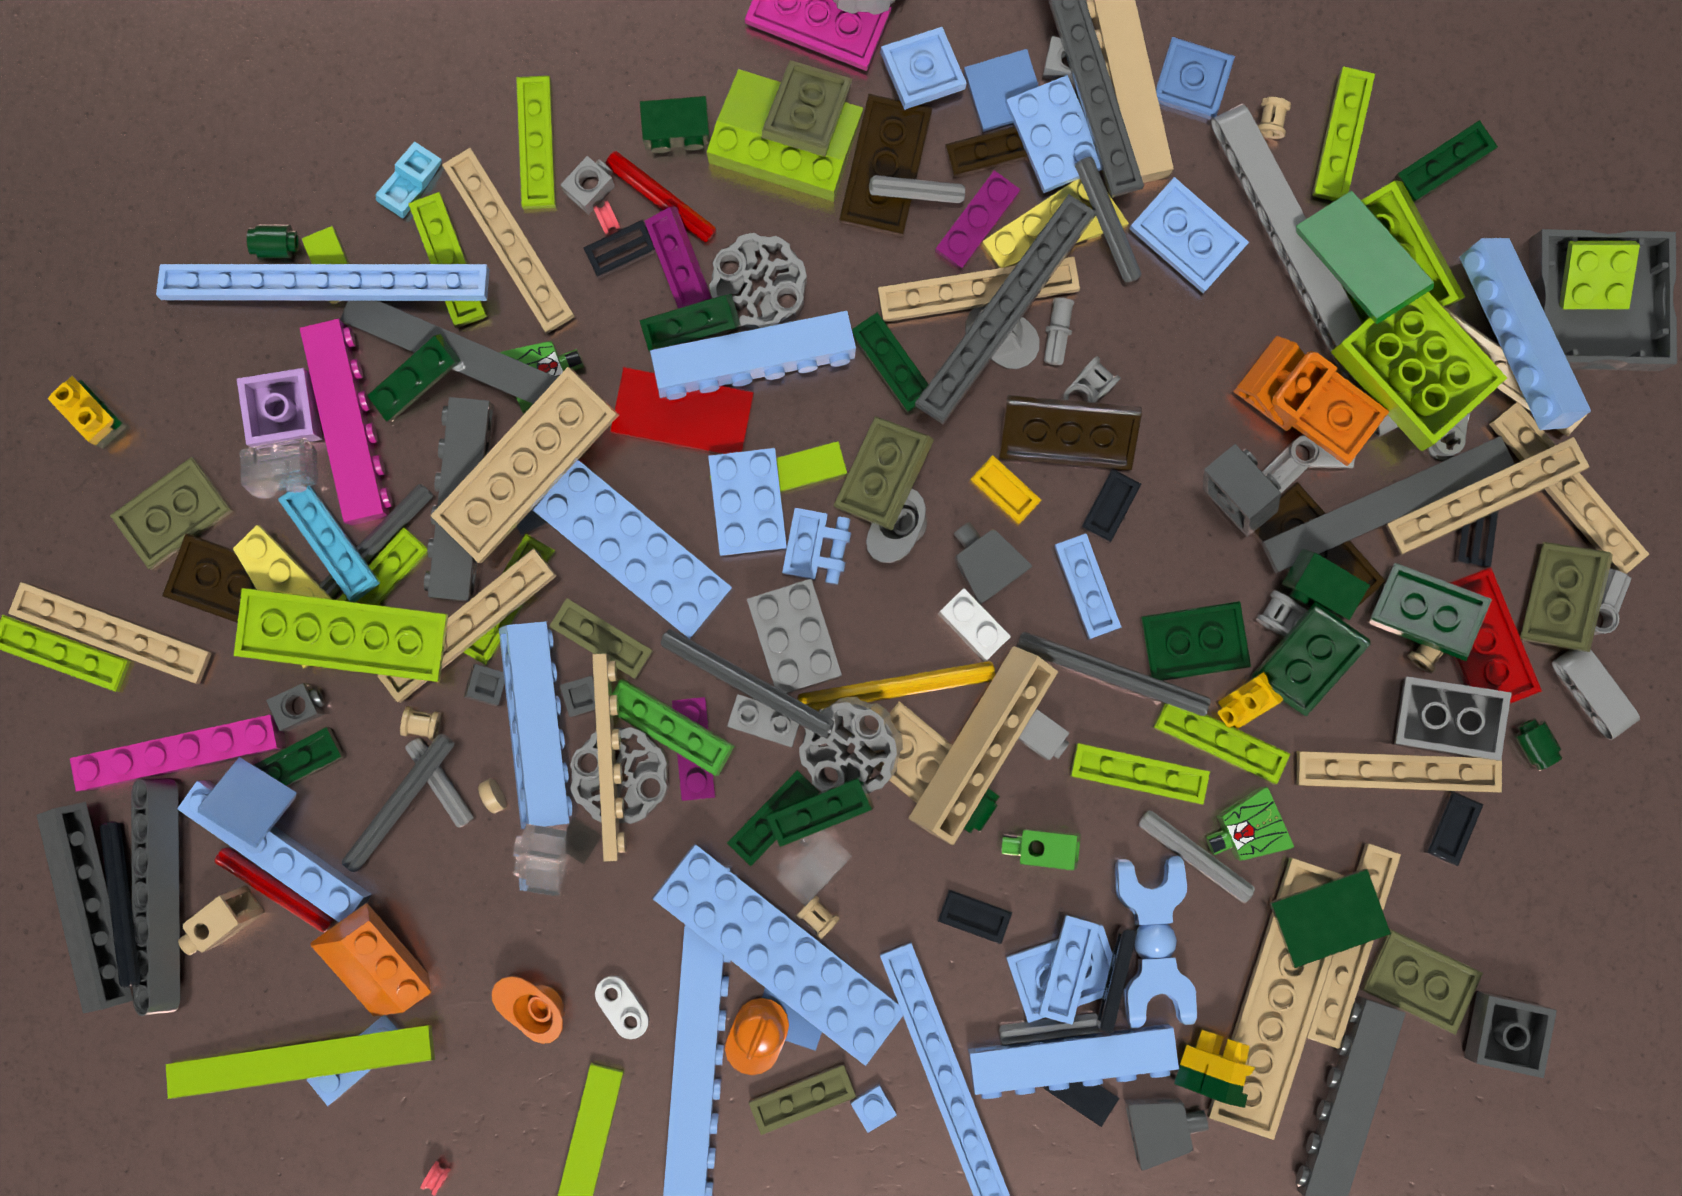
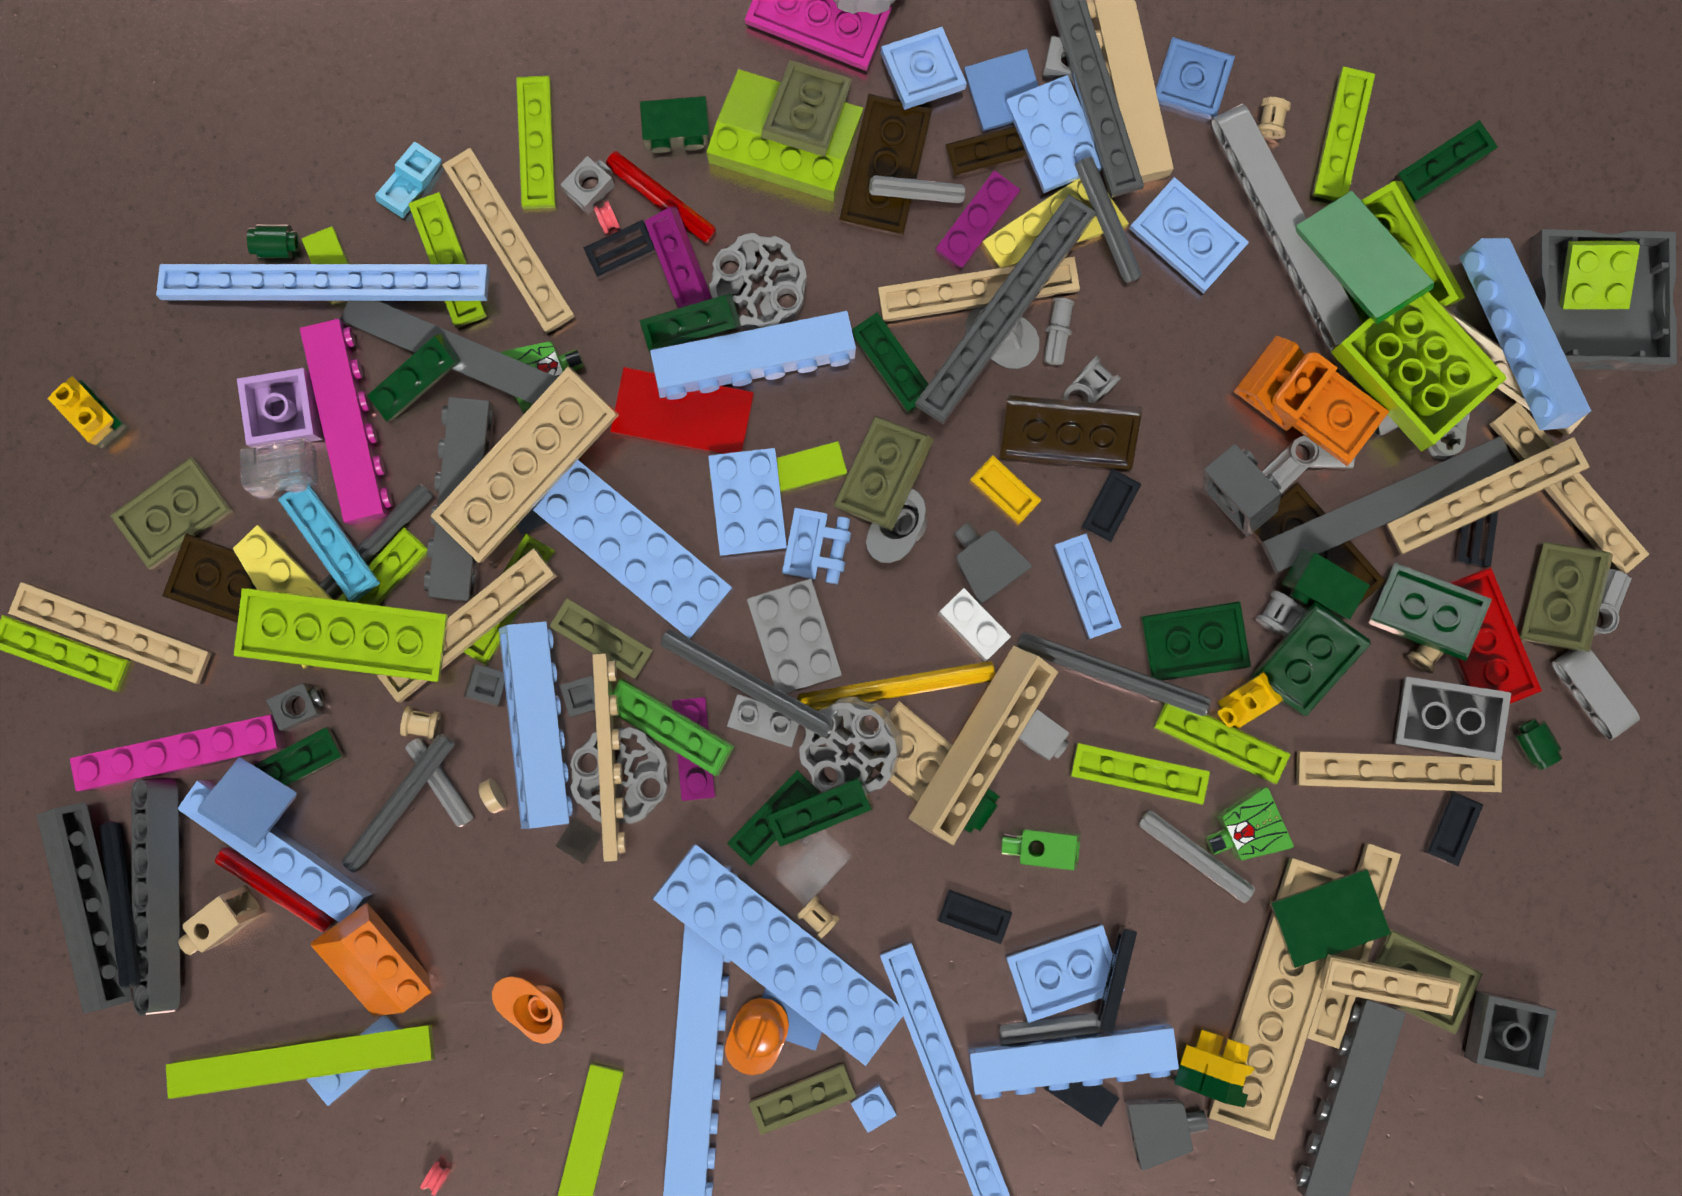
clear brick [513,824,567,897] -> none
white plate [595,975,649,1039] -> none
light blue plate [1038,915,1099,1025] -> none
light blue piece [1115,856,1197,1028] -> none
none -> tan tile [1319,954,1461,1016]

